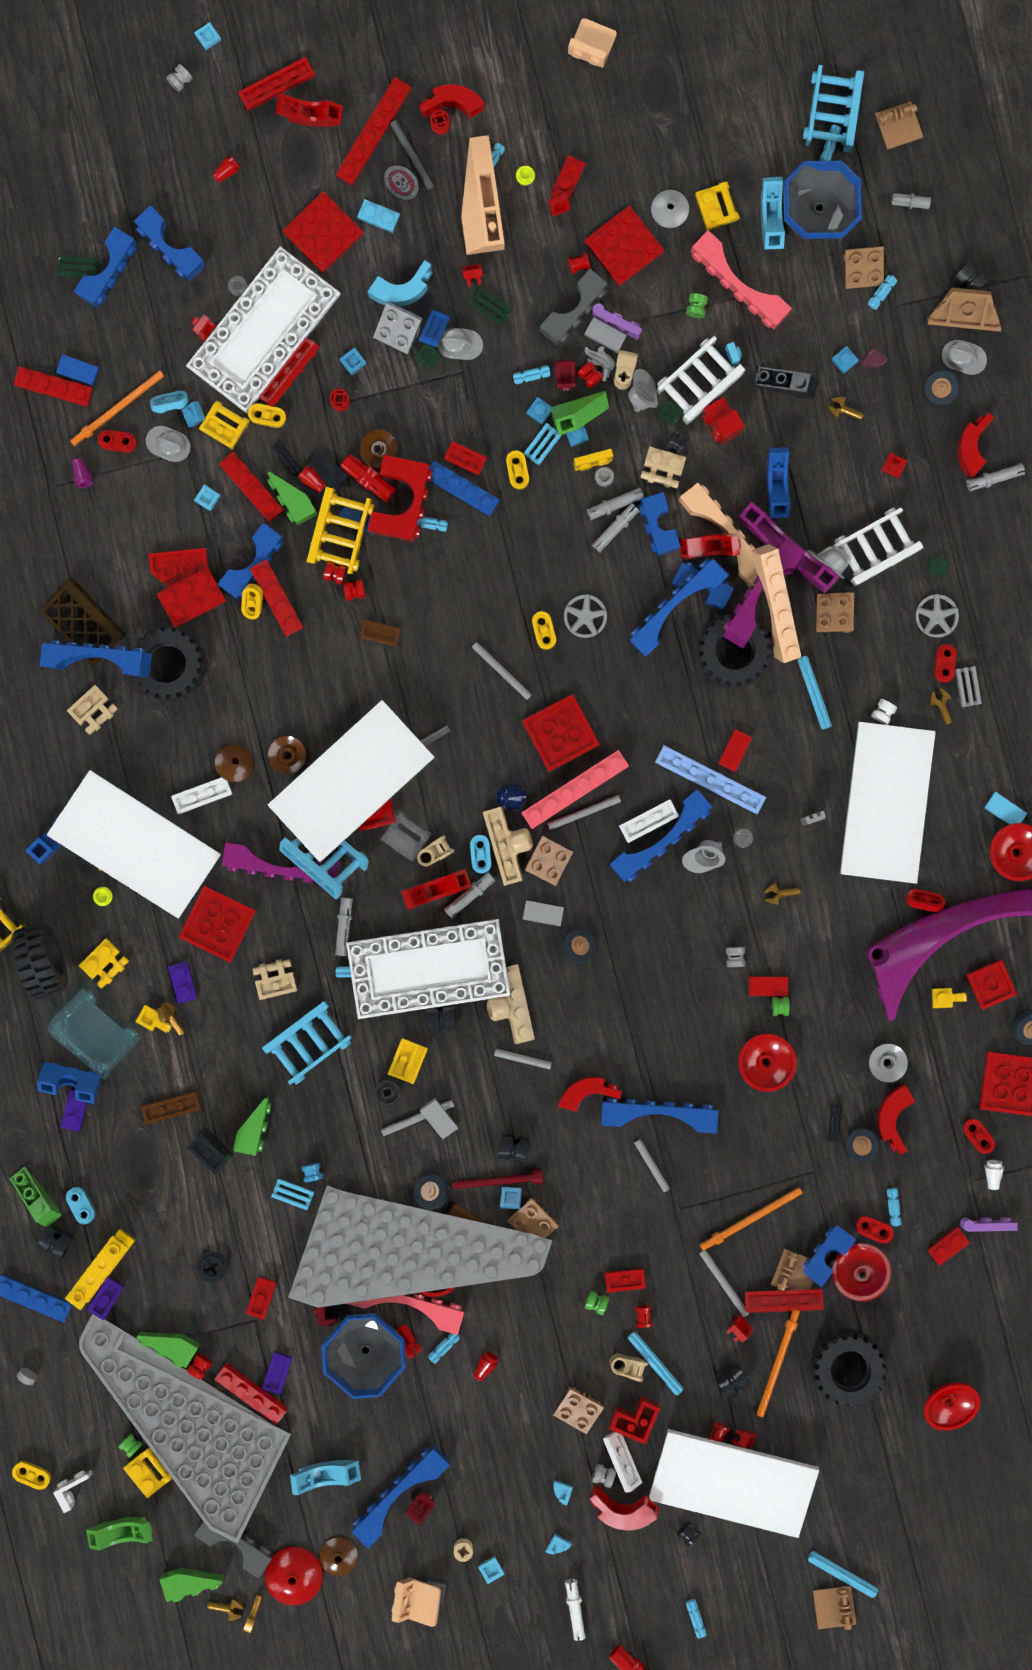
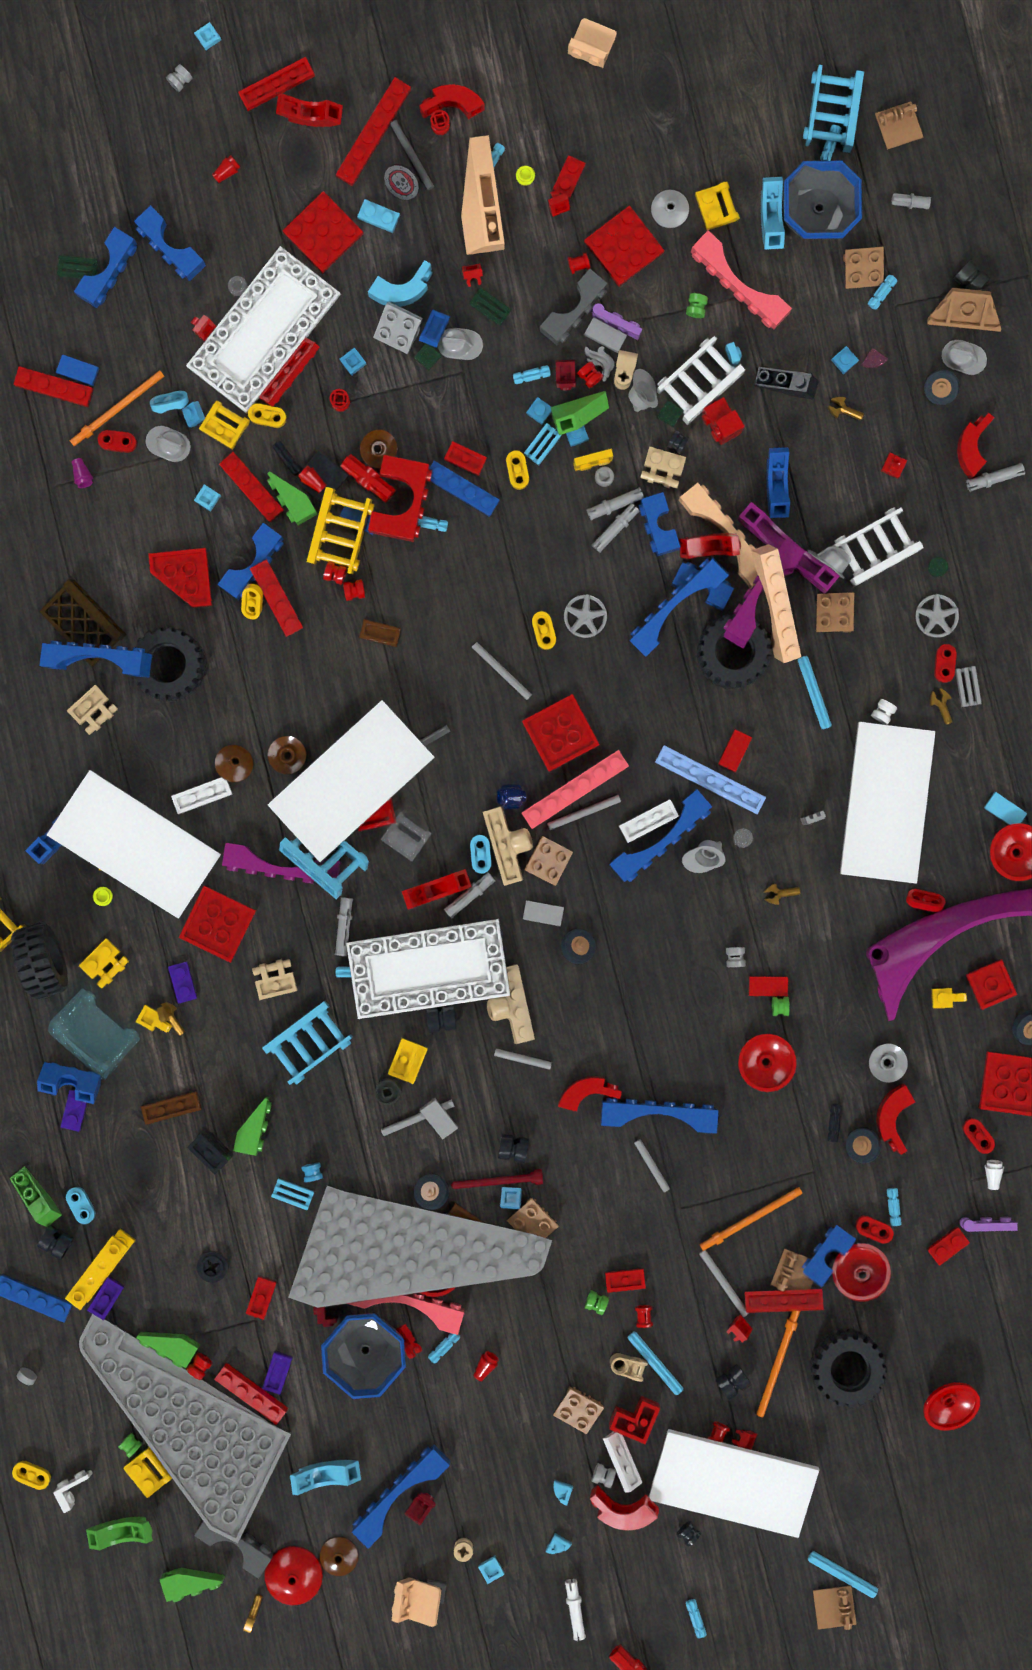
red plate [157,567,226,628] -> none
pearl gold bar [207,1597,245,1621] -> none
tan piece [417,835,454,867] -> none

